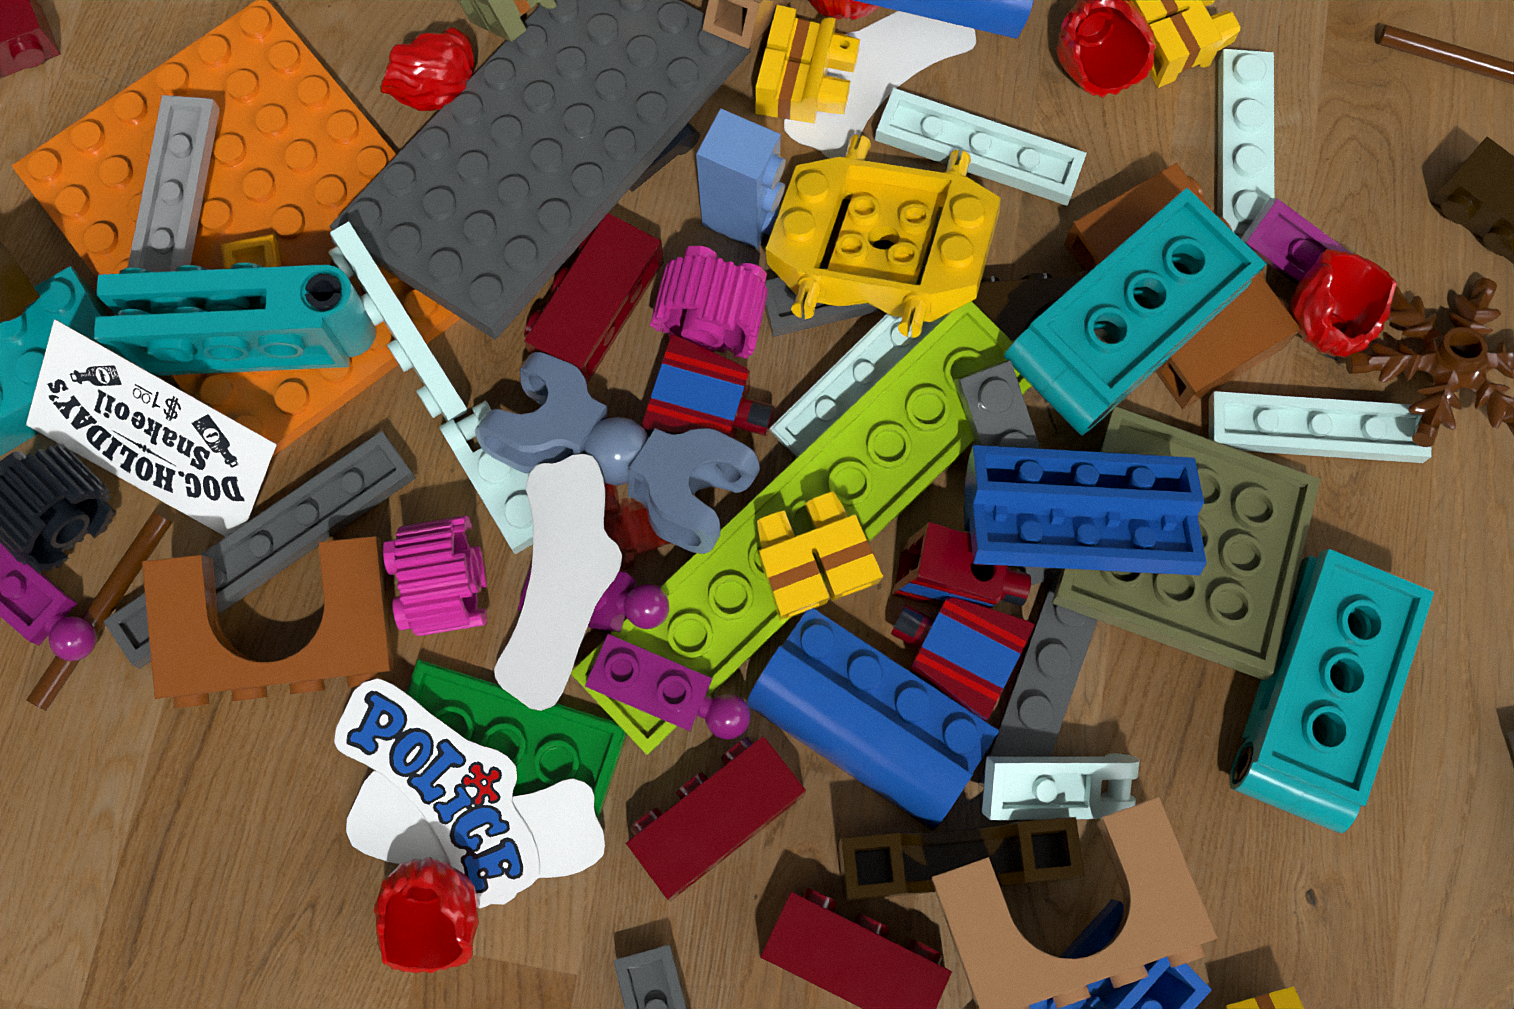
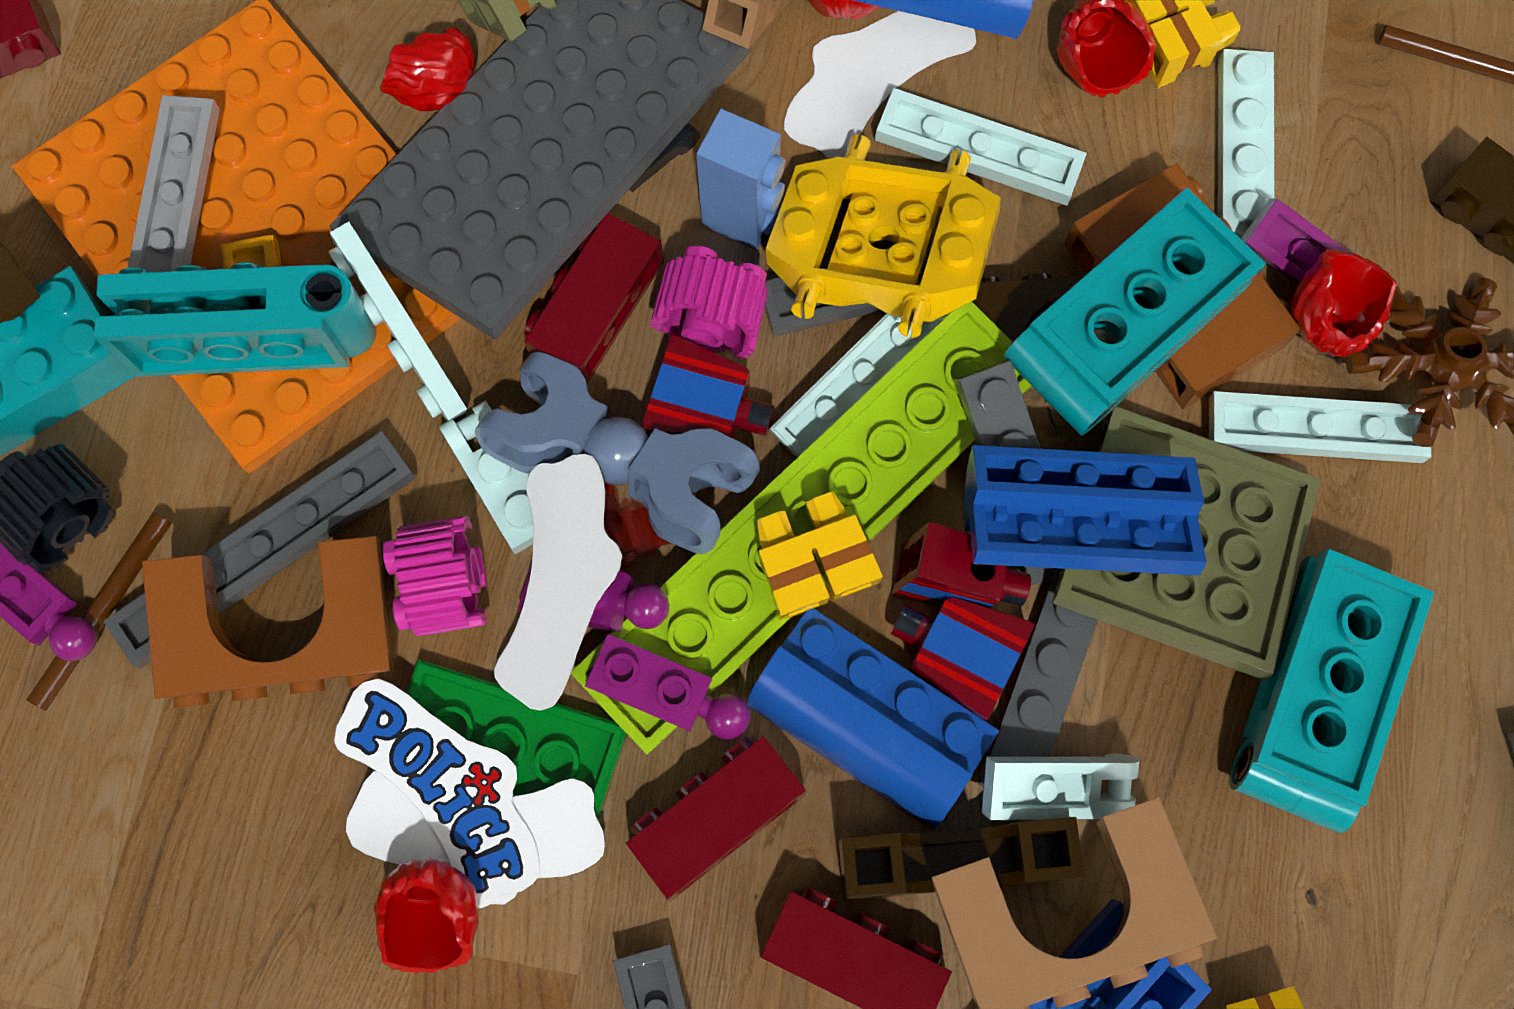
white sticker [26,319,277,537] -> none
yellow hips [755,5,860,124] -> none

